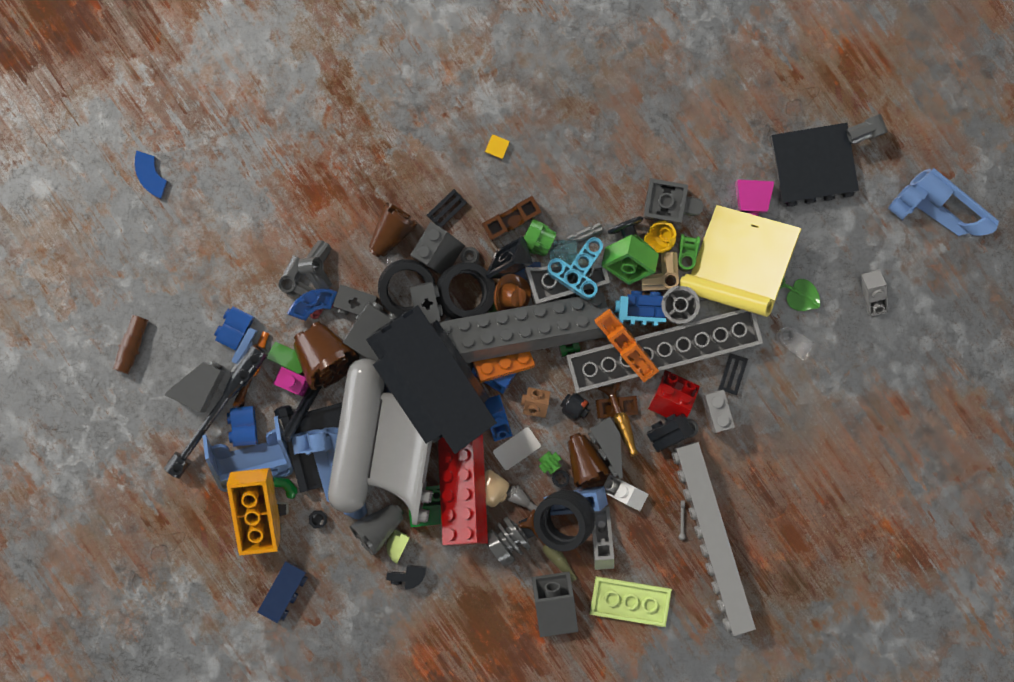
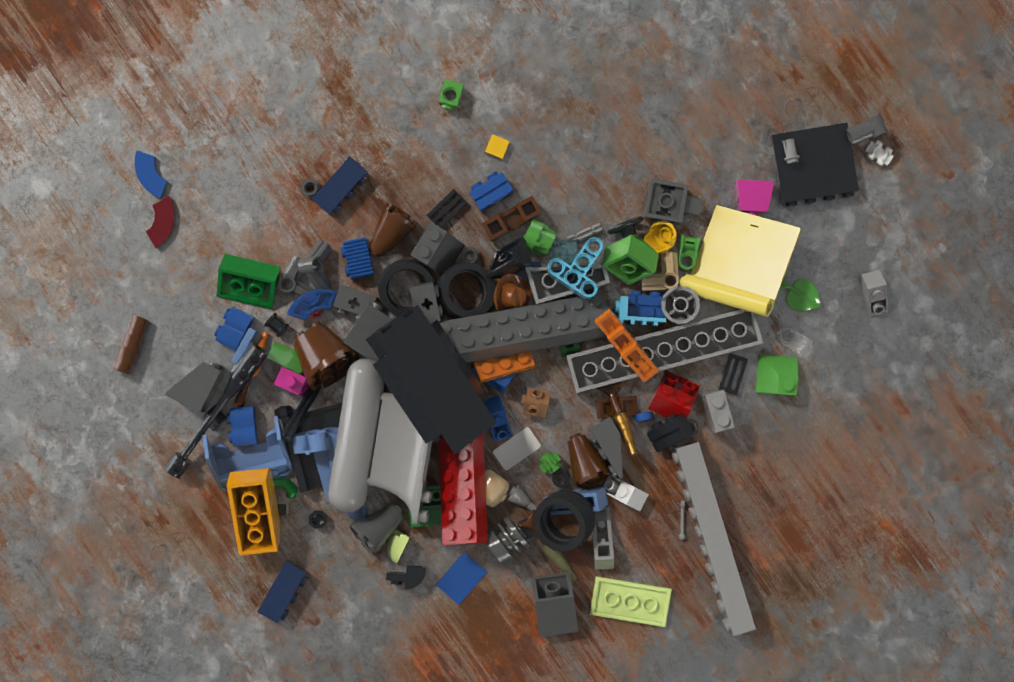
black head [560,393,590,421] -> none
medium blue panel [888,168,999,236] -> none
none -> dark red tile [146,196,175,249]
none -> black slope [201,405,227,431]
none -> green slope [216,254,281,309]
none -> black bush [264,313,289,338]
none -> dark grey plate [301,179,320,198]
none -> dark blue brick [312,156,368,216]
none -> blue brick [340,237,375,280]
none -> blue sticker [436,551,488,605]
none -> bright green brick [439,79,464,111]
none -> blue brick [469,171,514,213]
none -> blue tile [635,411,655,423]
none -> bright green slope [755,354,798,396]
none -> light grey pin [782,139,800,164]
none -> white piece [865,140,894,166]

